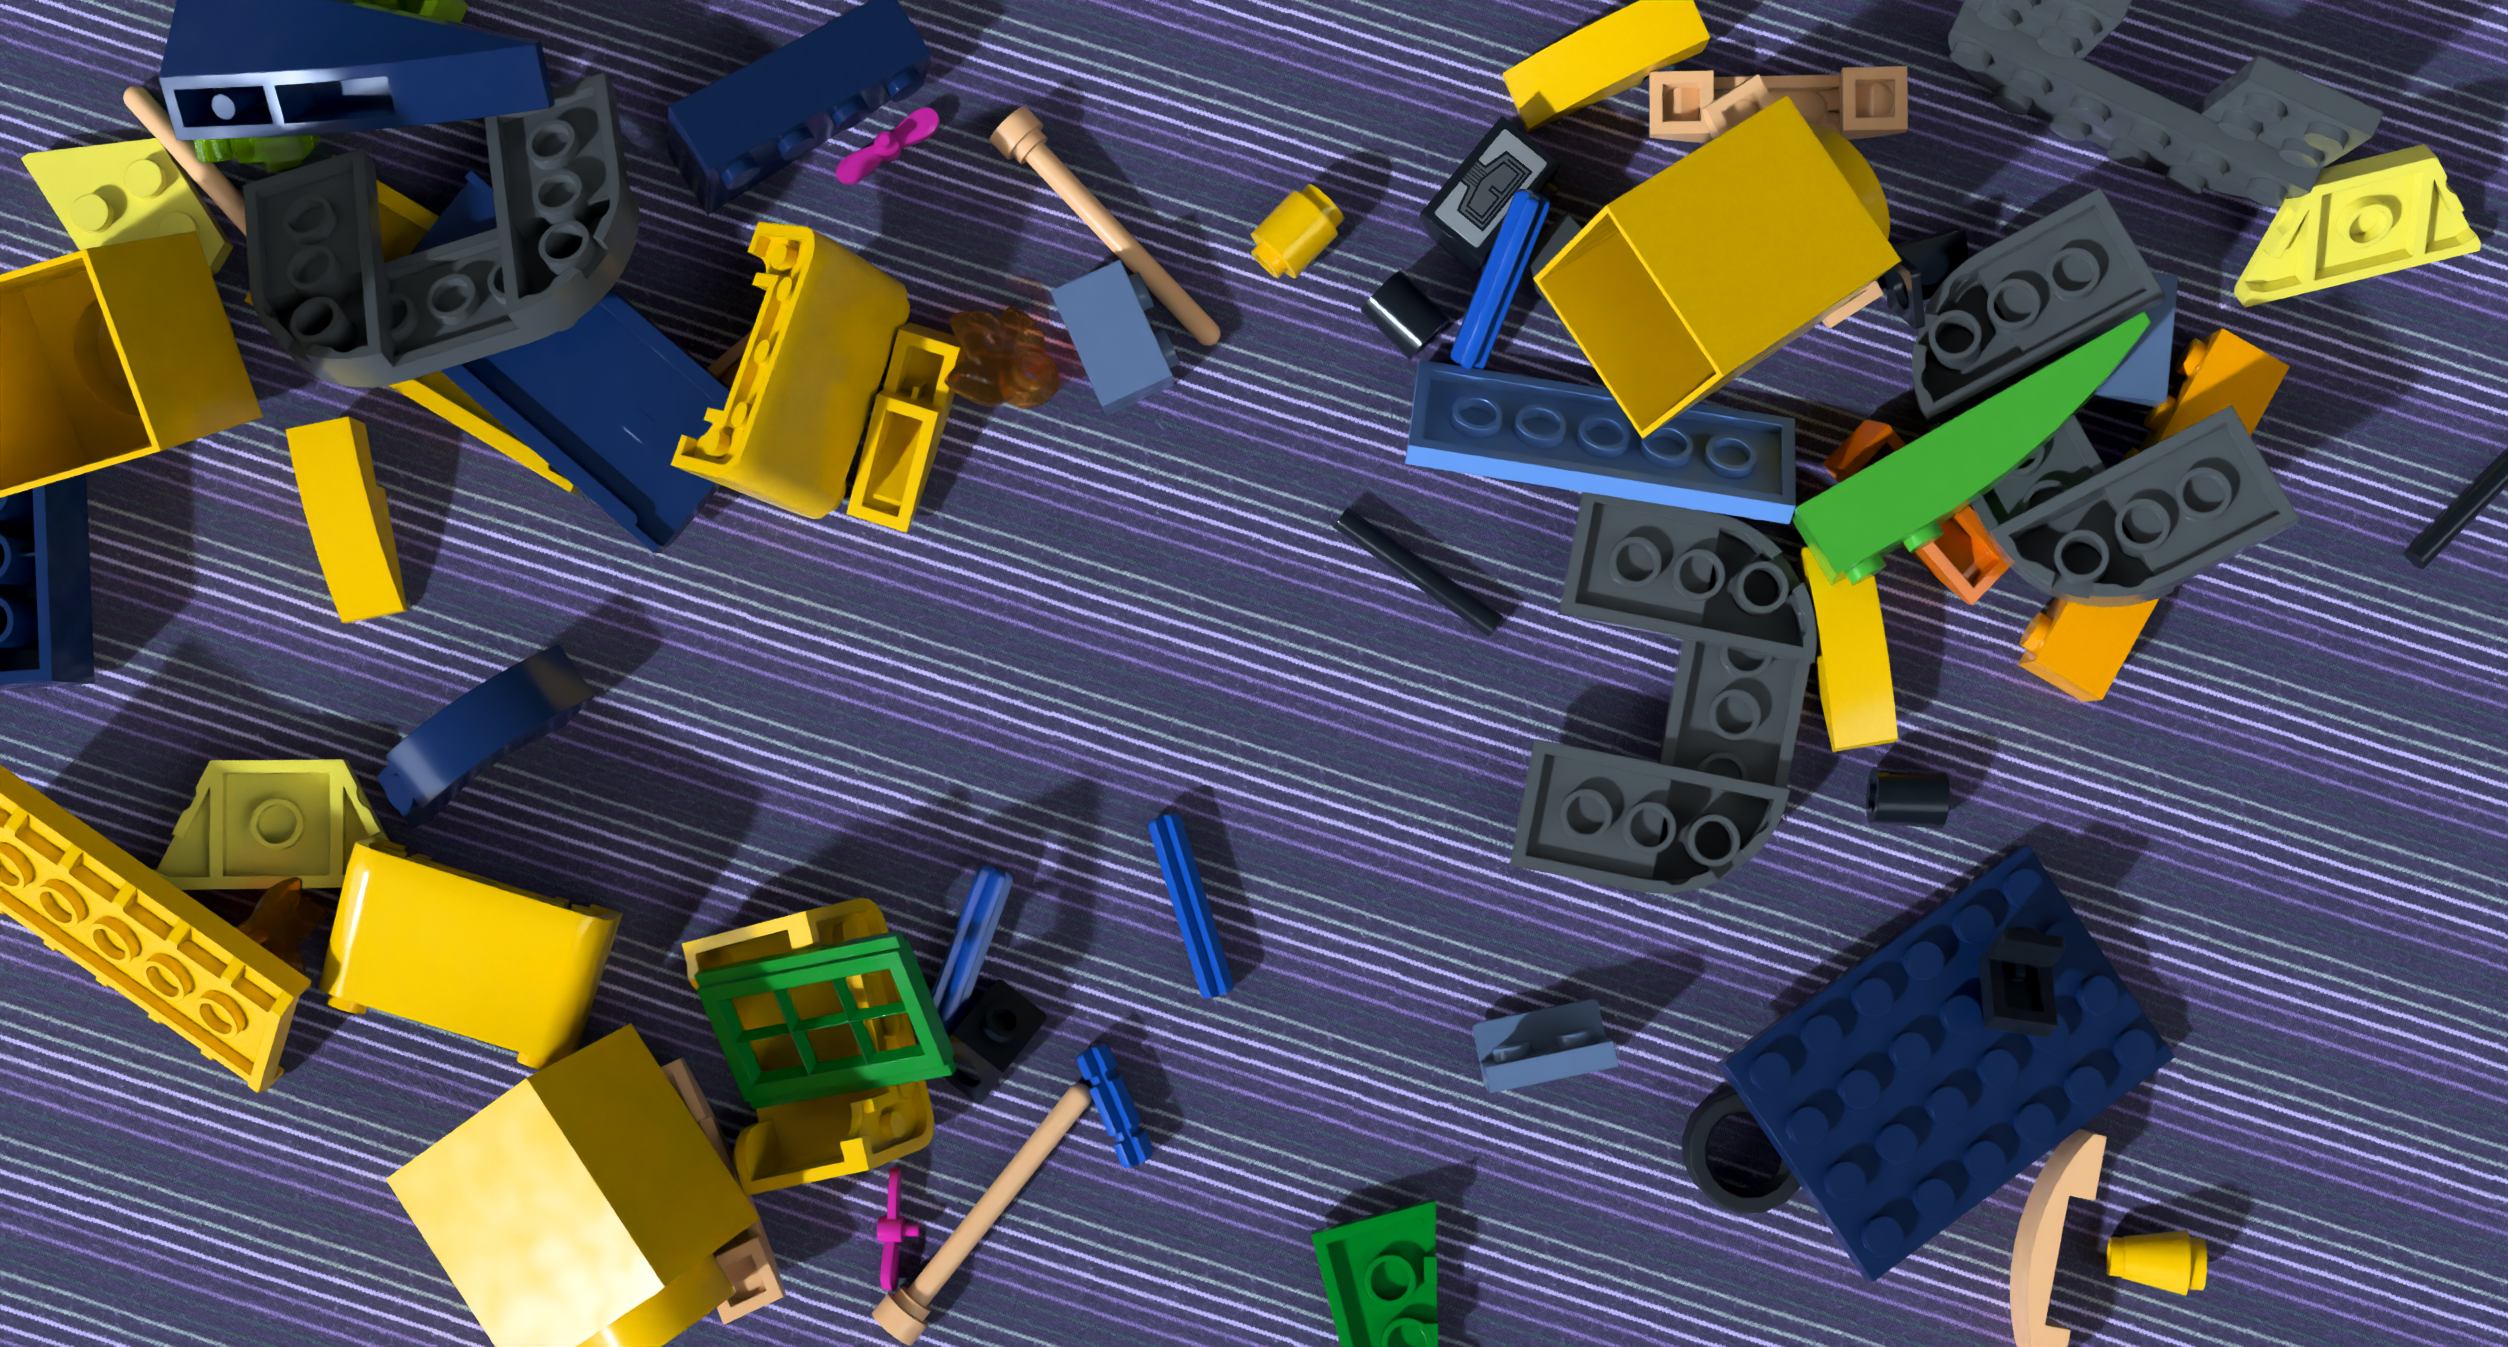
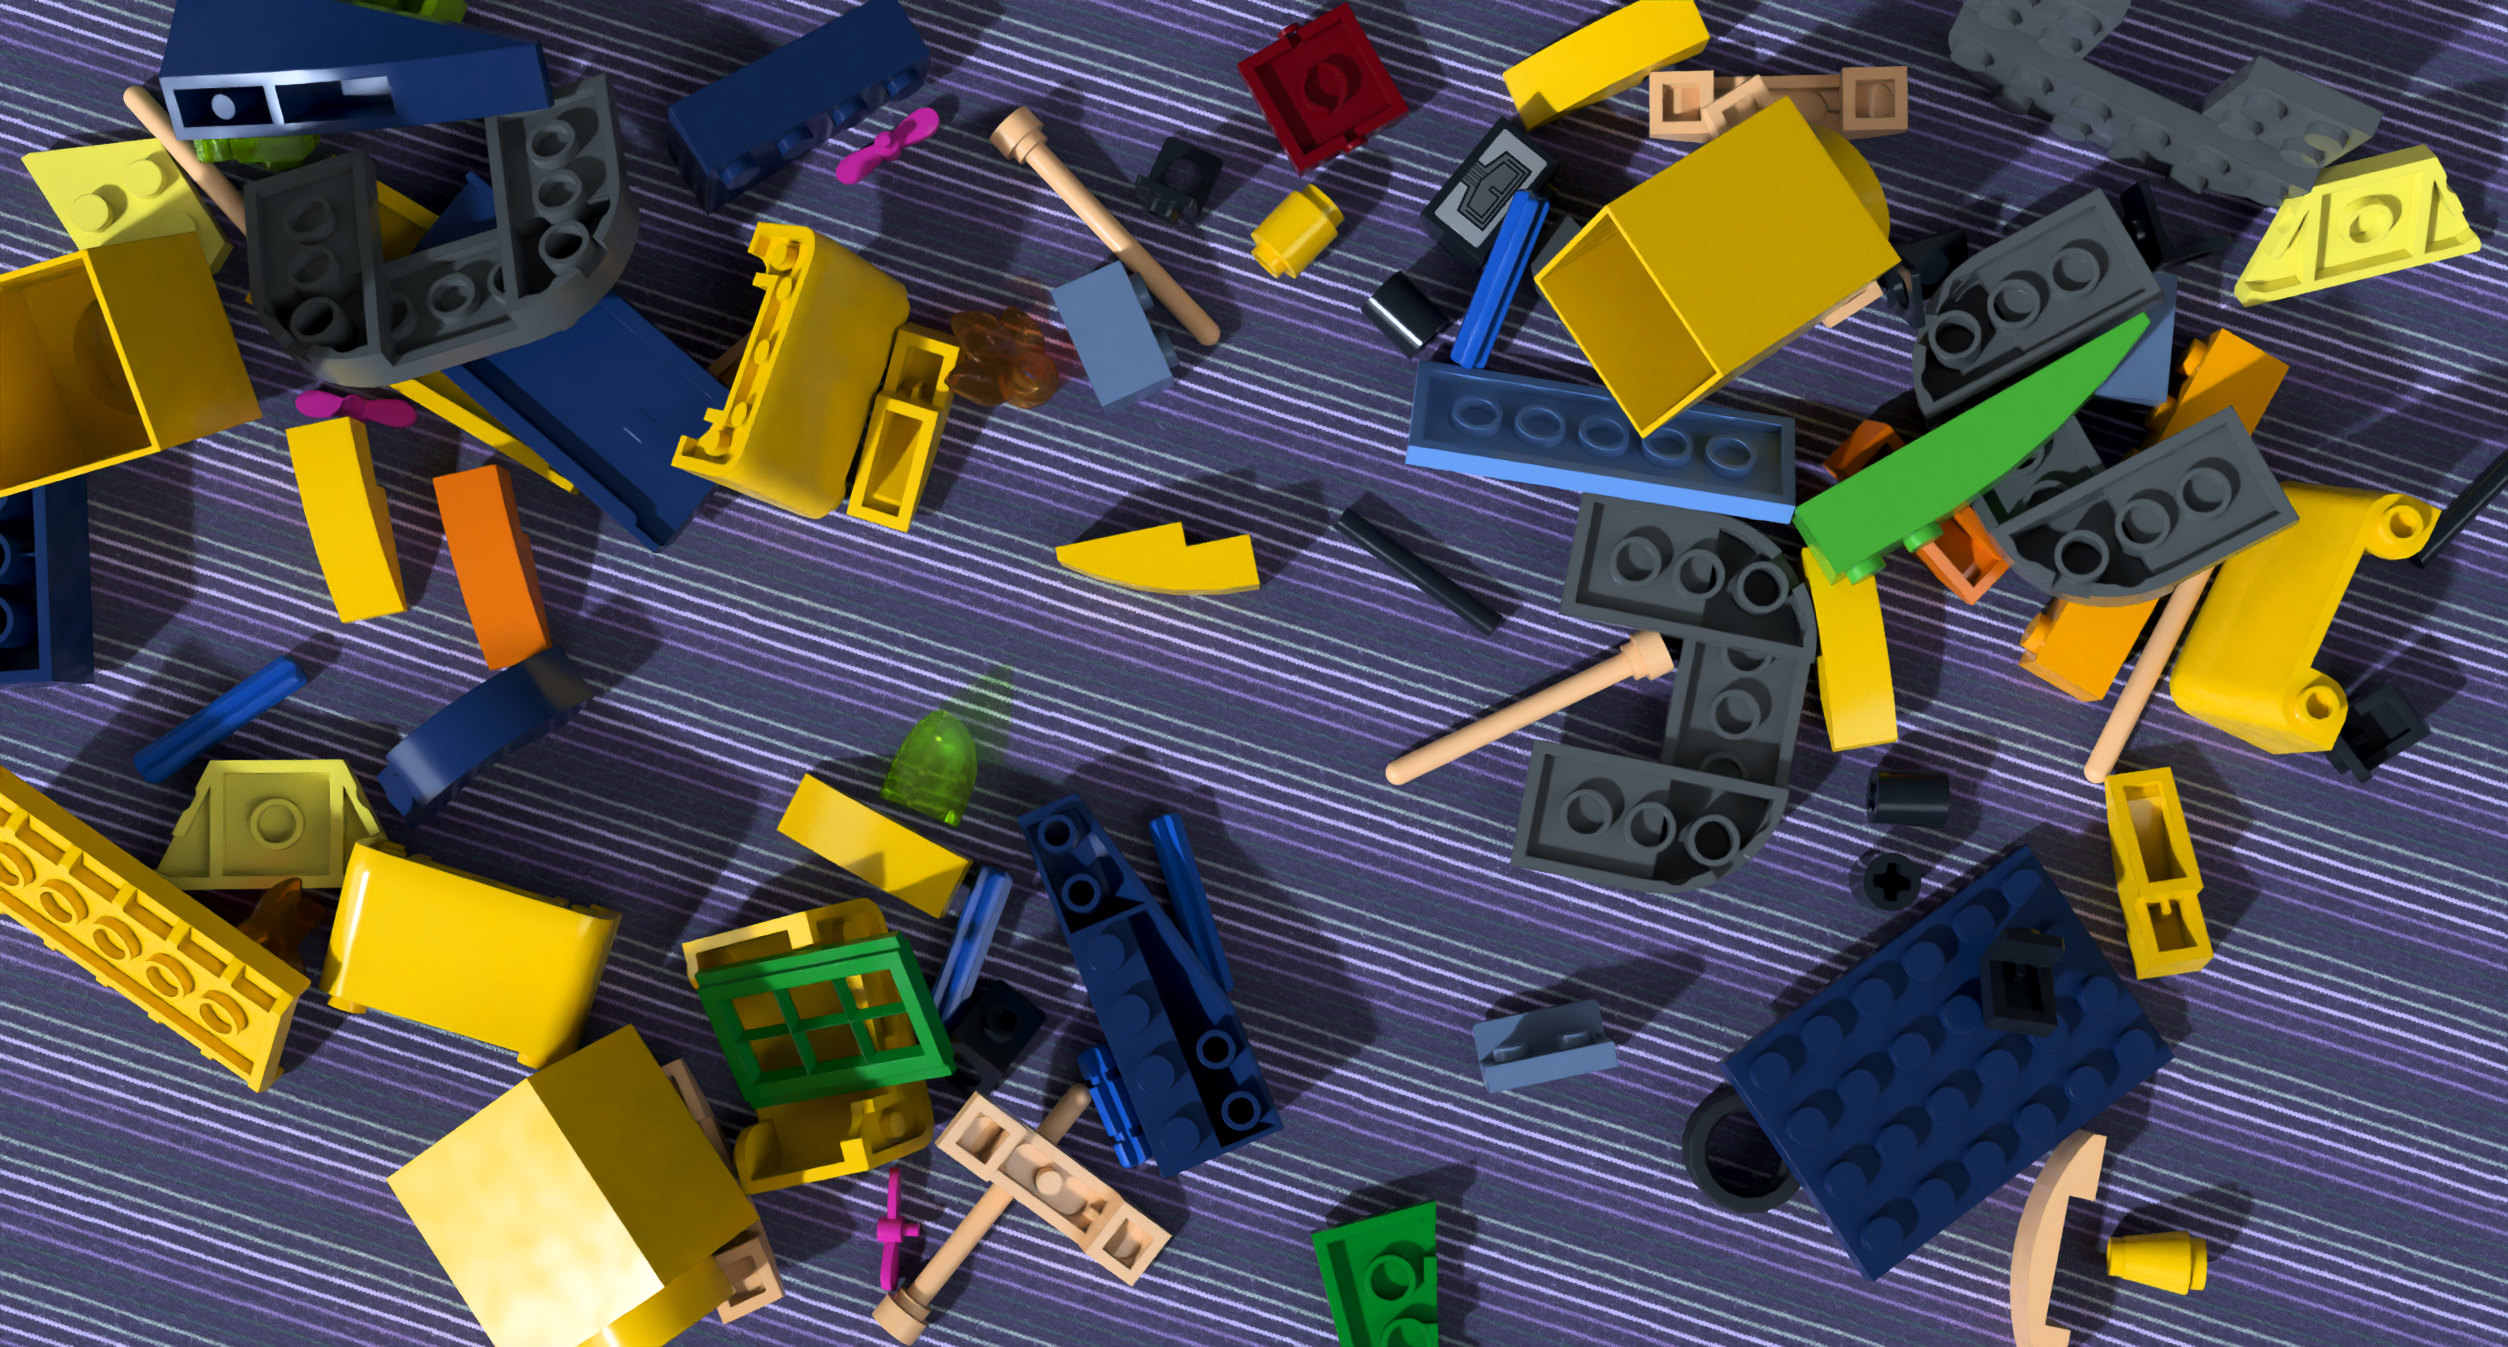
none -> blue axle [133,655,308,783]
none -> dark pink piece [295,390,417,428]
none -> orange slope [432,464,552,671]
none -> yellow slope [776,773,973,919]
none -> clear neon green brick [878,710,978,828]
none -> light nougat slope [935,1090,1172,1287]
none -> dark blue wedge [1017,792,1285,1180]
none -> yellow slope [1055,522,1260,595]
none -> black bracket [1134,137,1223,227]
none -> dark red plate [1237,2,1409,178]
none -> light nougat piece [1386,630,1674,785]
none -> black piece [1848,852,1922,911]
none -> light nougat piece [2084,566,2215,783]
none -> yellow slope [2104,767,2214,980]
none -> black bracket [2120,180,2233,273]
none -> yellow windscreen [2169,481,2442,755]
none -> black bracket [2323,677,2431,784]

